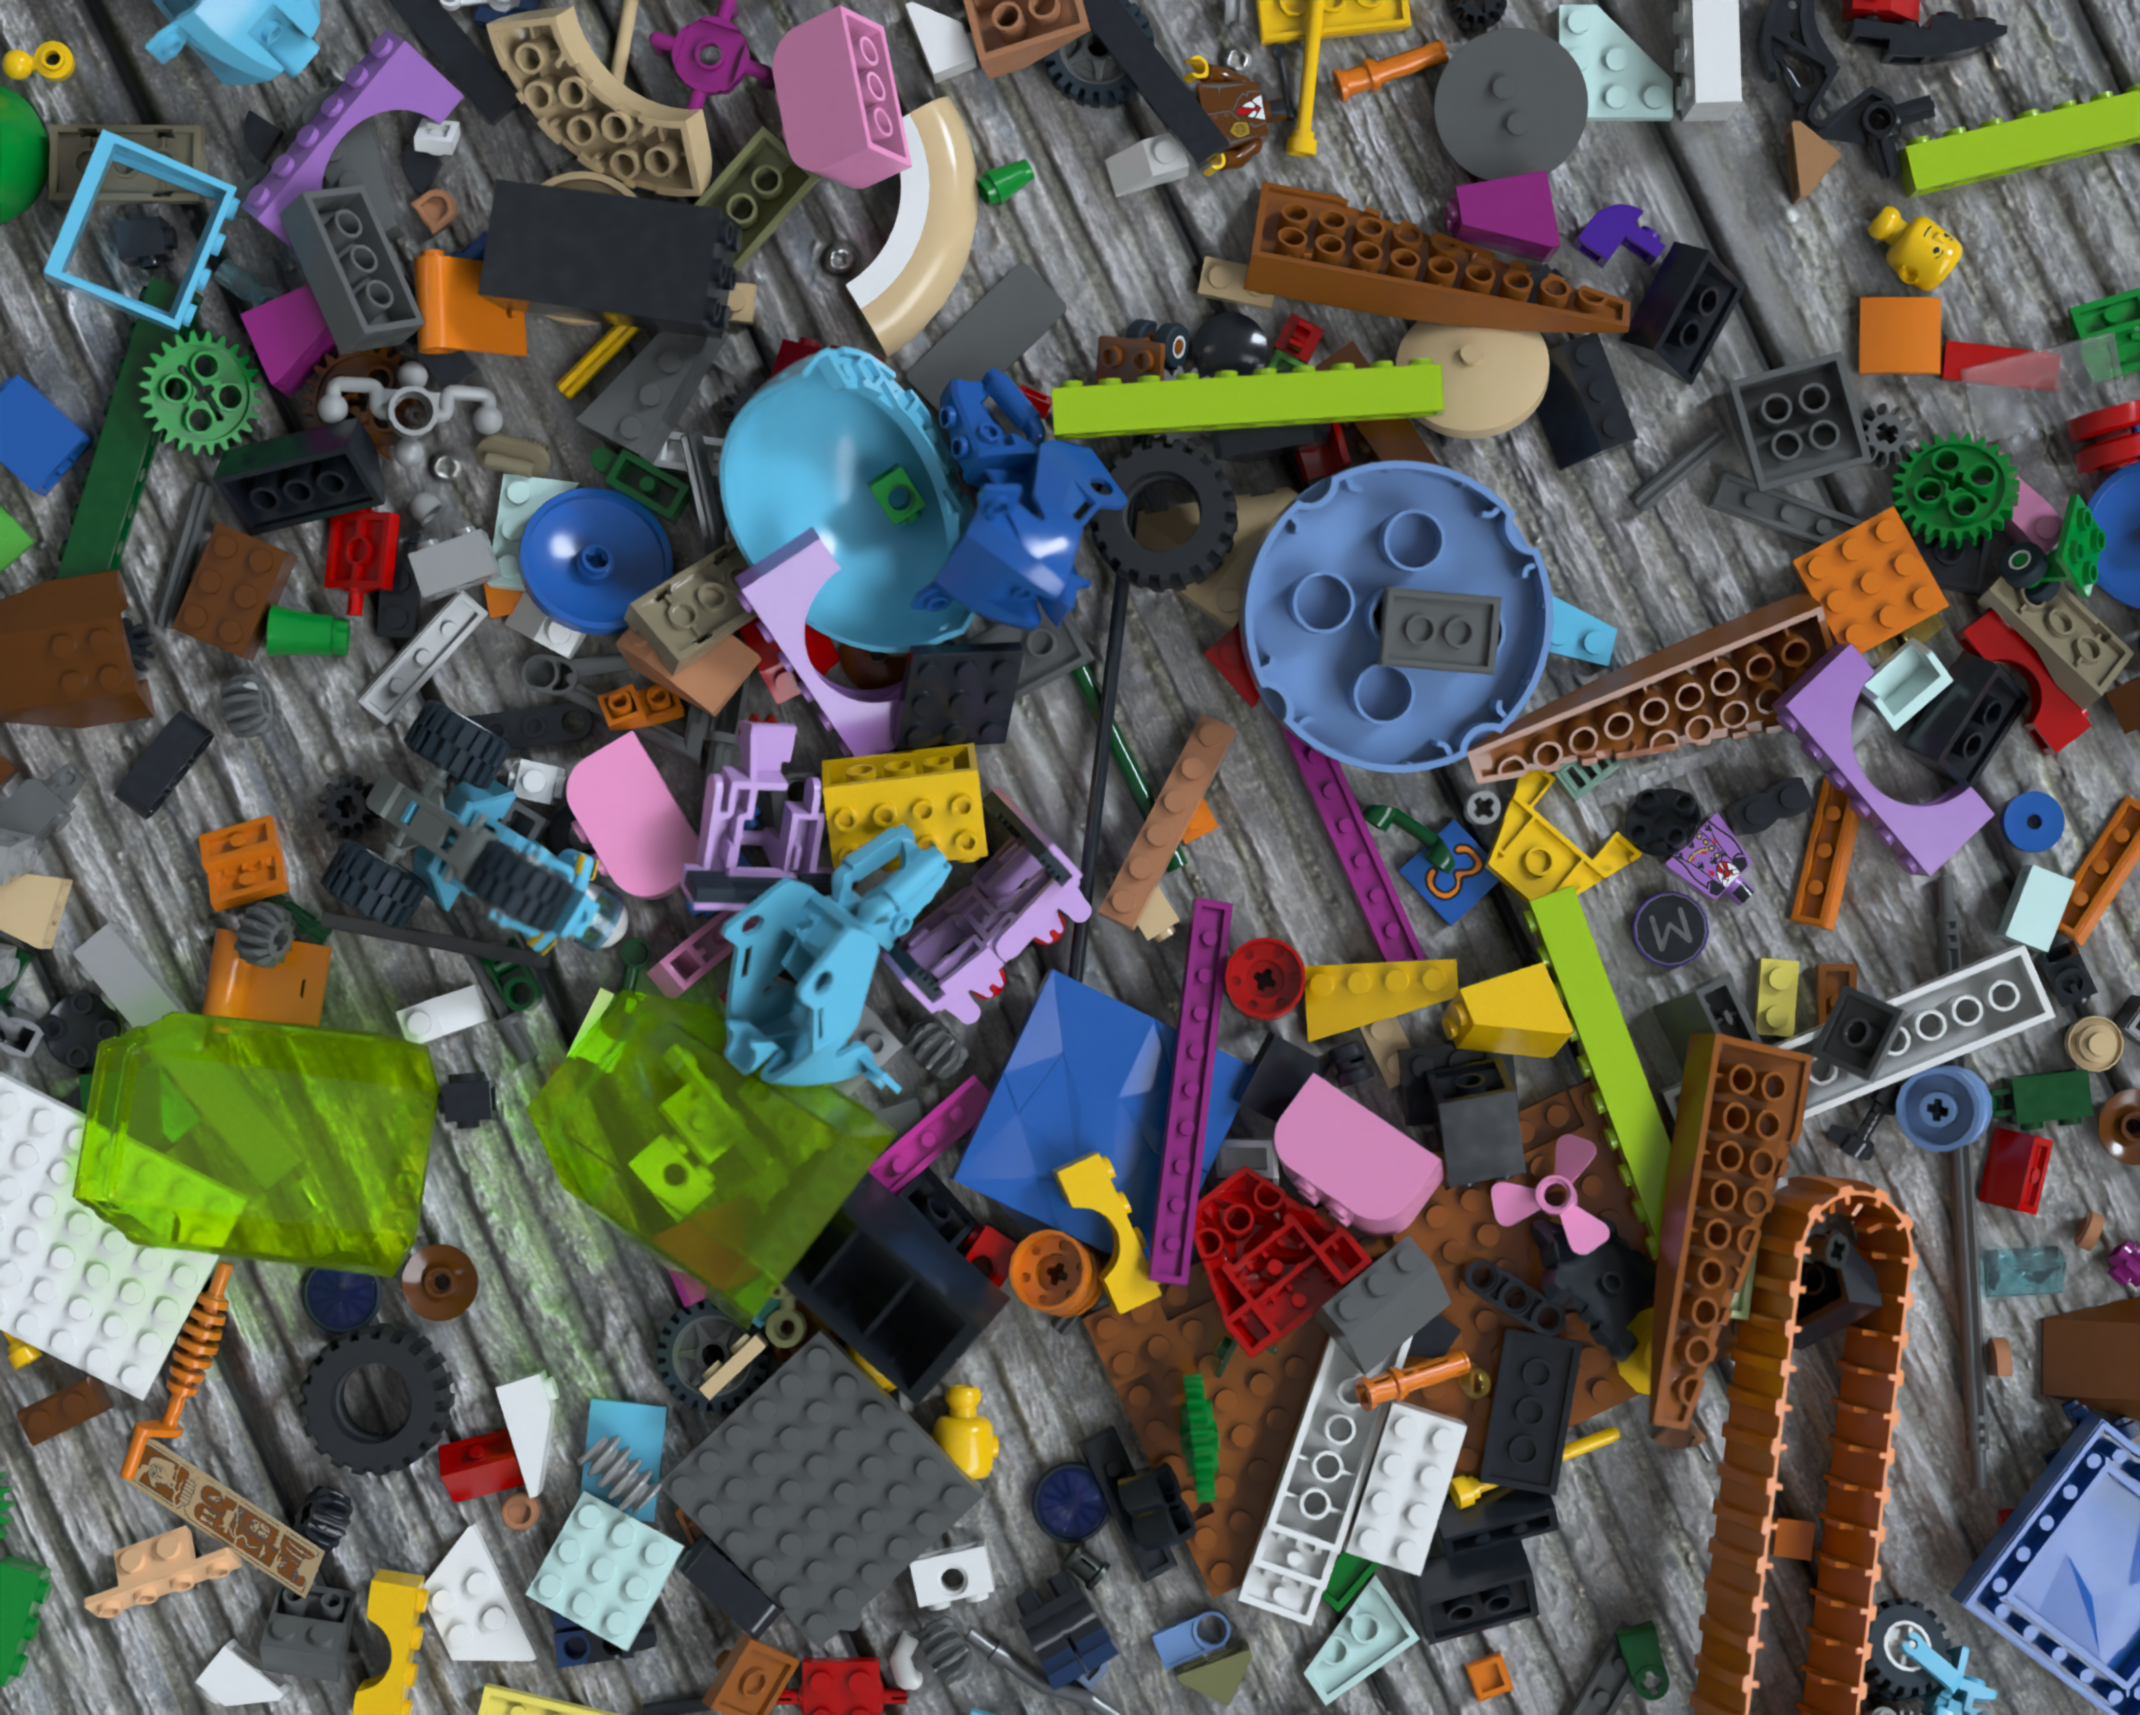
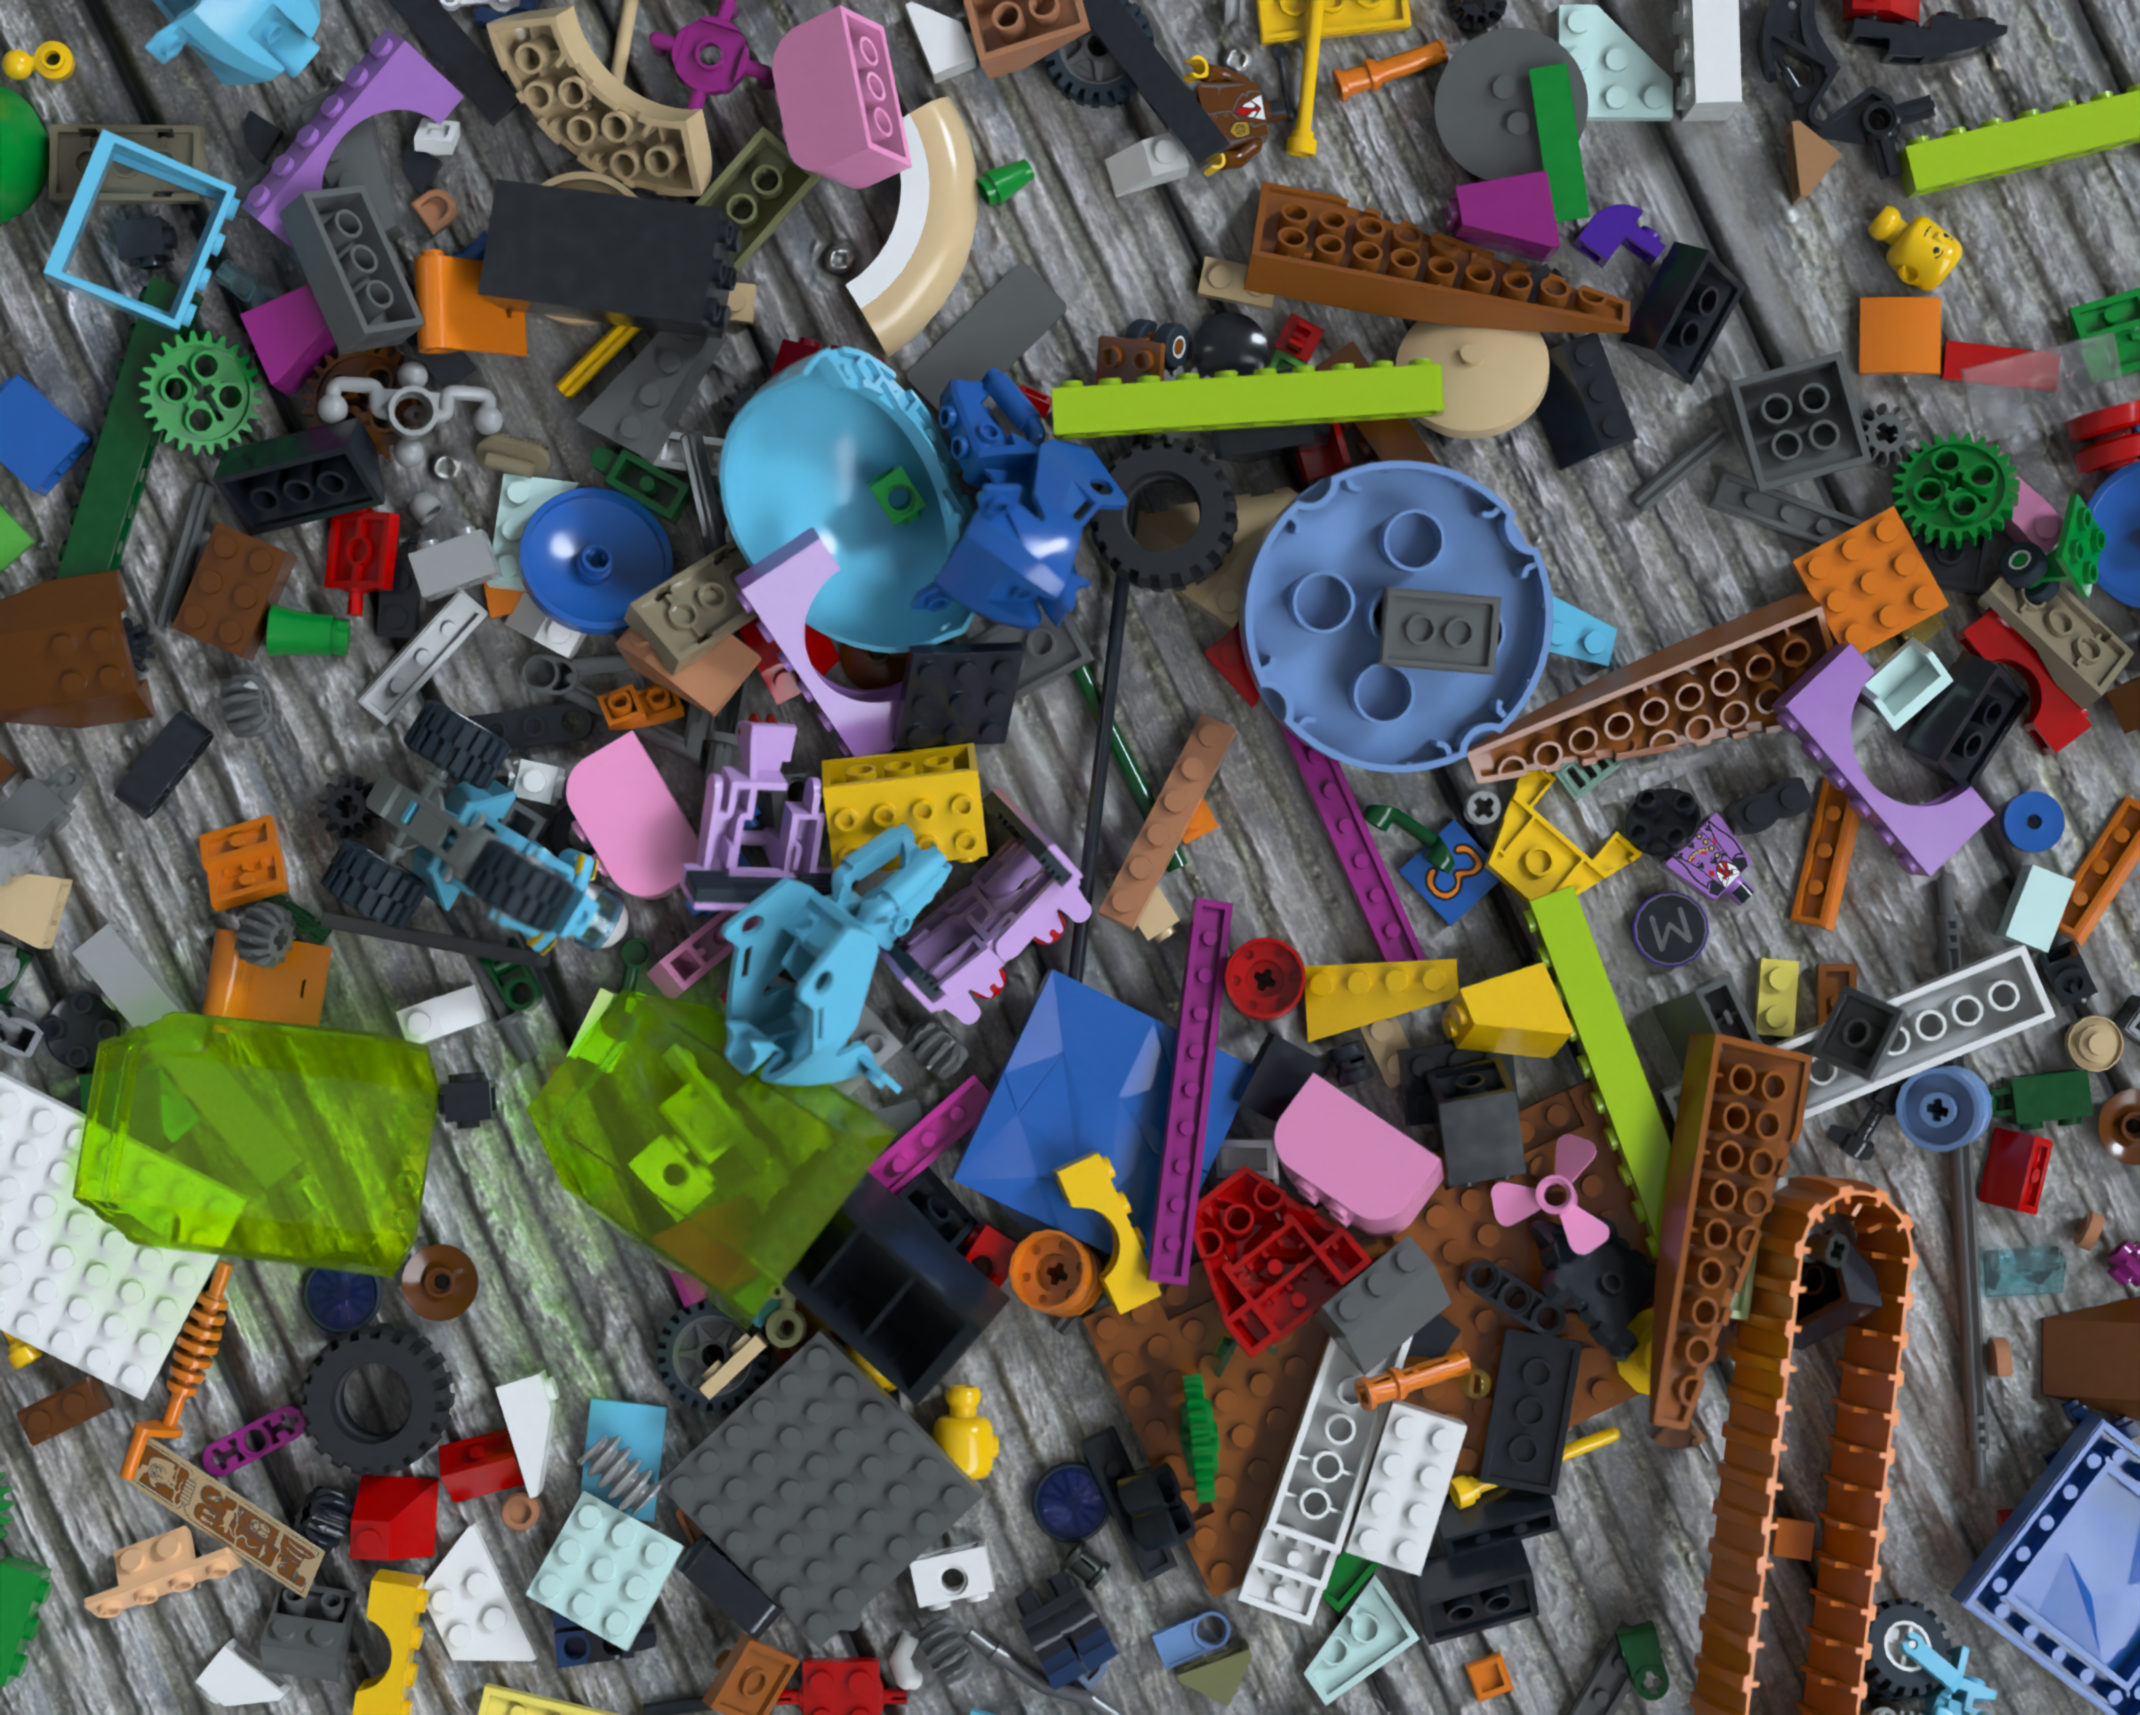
none -> magenta beam [202,1404,308,1476]
none -> red slope [349,1474,440,1561]
none -> green tile [1528,63,1590,223]

